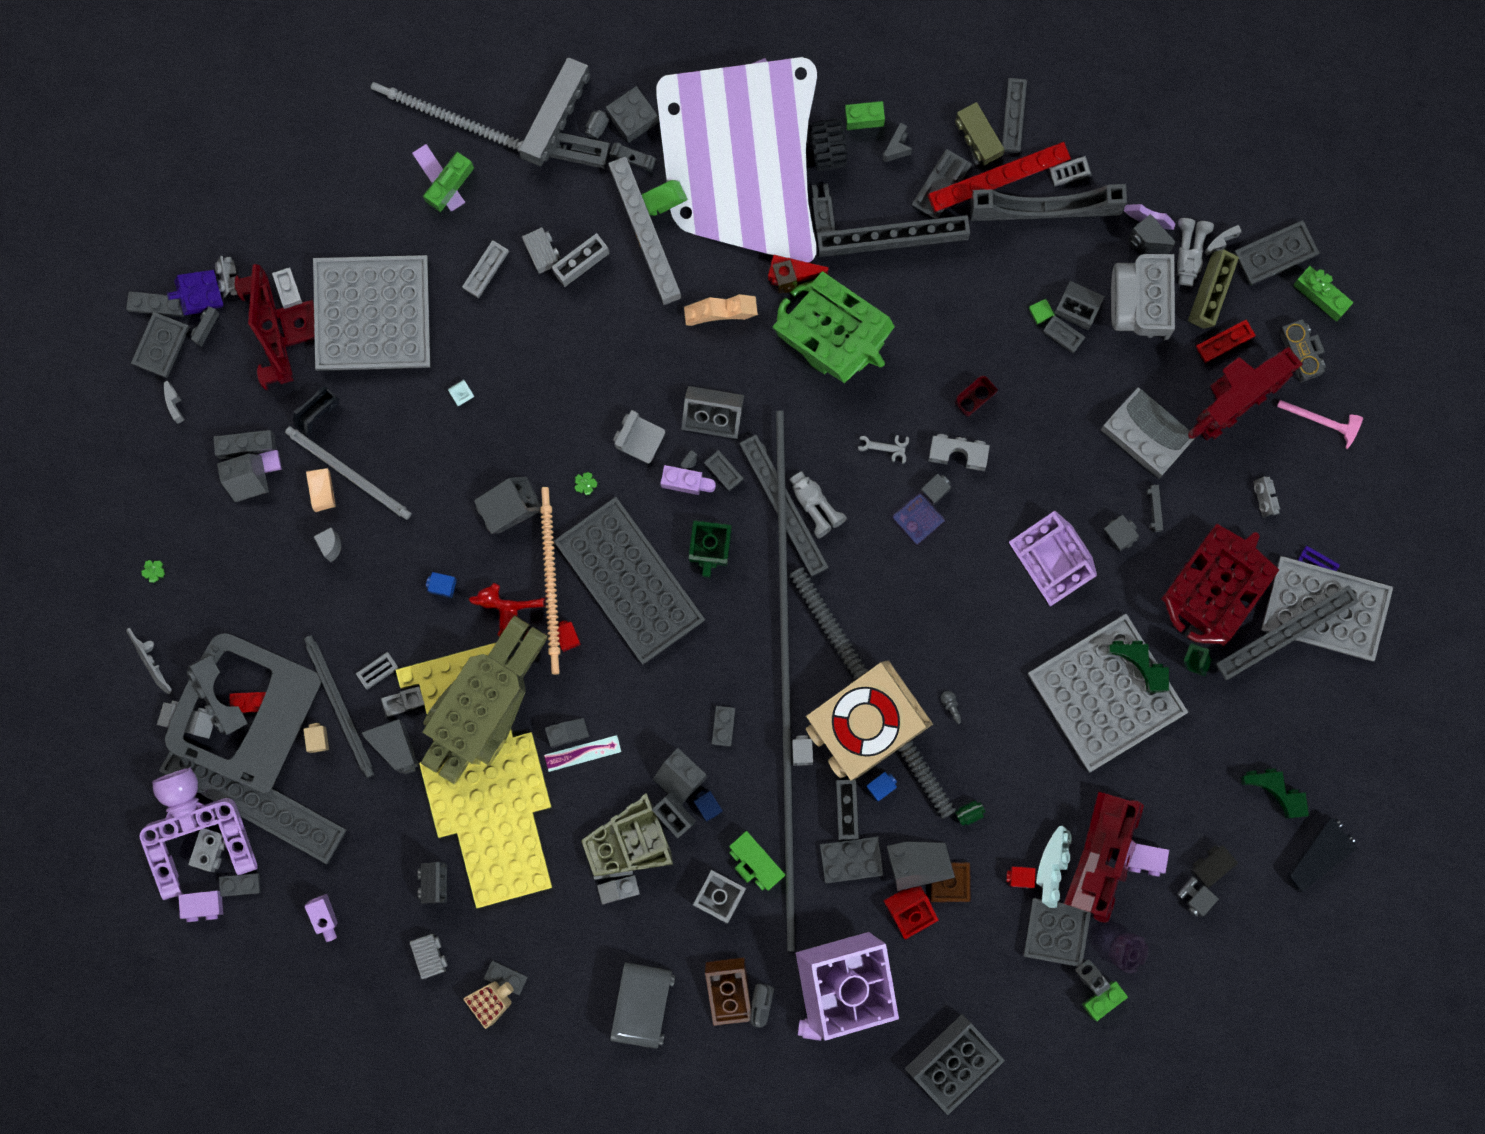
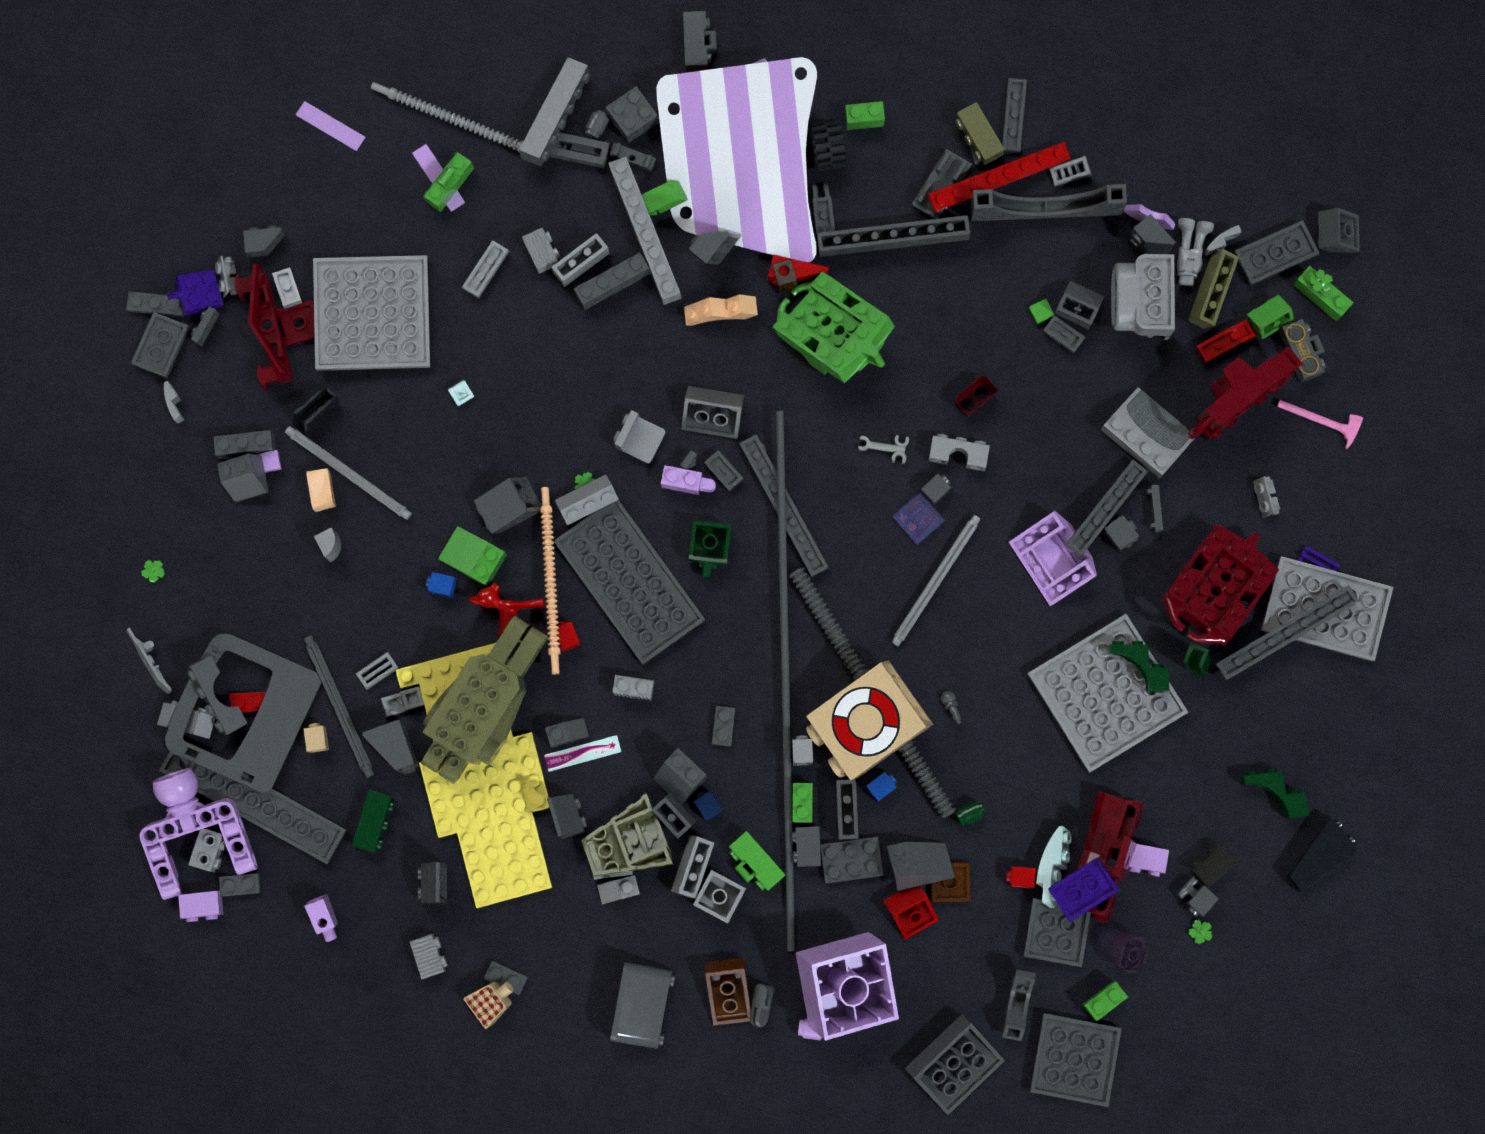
light grey piece [790,471,847,538] -> none
dark grey slope [883,123,912,162] -> none
dark grey leg [1075,959,1111,997] -> none
none -> dark grey slope [243,225,285,258]
none -> lavender sticker [296,101,365,151]
none -> dark green brick [352,790,395,853]
none -> bright green slope [438,526,507,587]
none -> dark grey slope [547,794,587,839]
none -> light grey brick [555,475,619,525]
none -> dark grey brick [574,252,650,310]
none -> light grey brick [613,675,654,701]
none -> light grey brick [671,836,714,899]
none -> dark grey piece [683,11,717,72]
none -> dark grey slope [689,231,742,265]
none -> bright green brick [792,783,813,824]
none -> dark grey brick [792,827,821,867]
none -> light grey piece [891,515,981,647]
none -> dark grey arch [1002,969,1036,1041]
none -> dark grey plate [1030,1013,1122,1107]
none -> dark purple tile [1048,857,1120,922]
none -> dark grey plate [1065,460,1148,557]
none -> bright green plant [1188,920,1212,944]
none -> bright green brick [1247,295,1294,340]
none -> dark grey slope [1317,208,1360,252]

